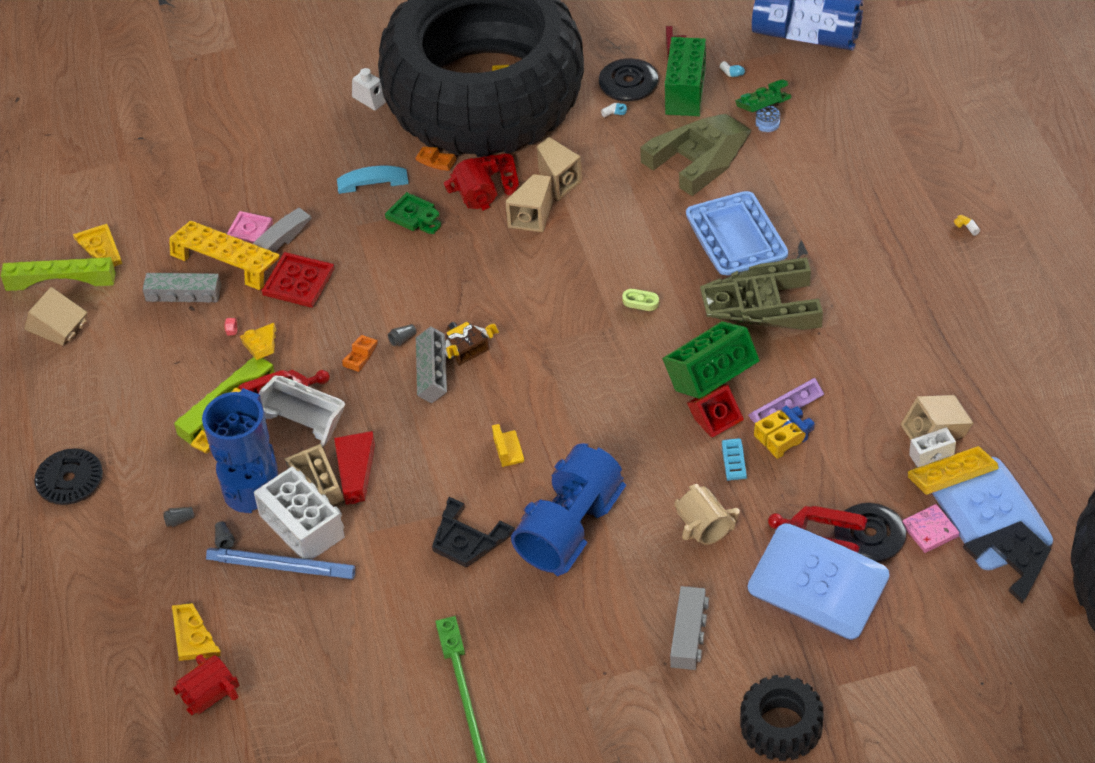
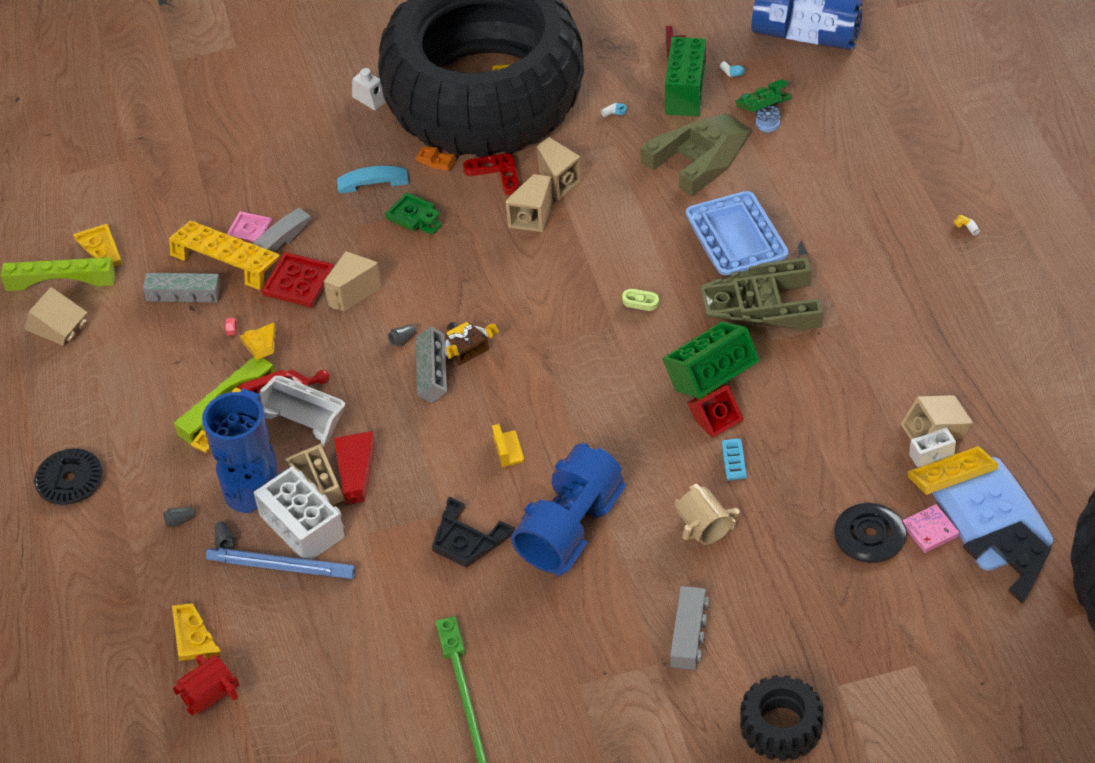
orange slope [342,335,378,372] -> none
red container [443,158,499,211] -> none
black piece [599,58,658,101] -> none
lavender slope [748,378,824,423] -> none
light blue wedge [748,524,890,640] -> none
yellow hips [754,405,815,459] -> none
red piece [768,506,867,553] -> none
none -> tan slope [324,251,382,312]

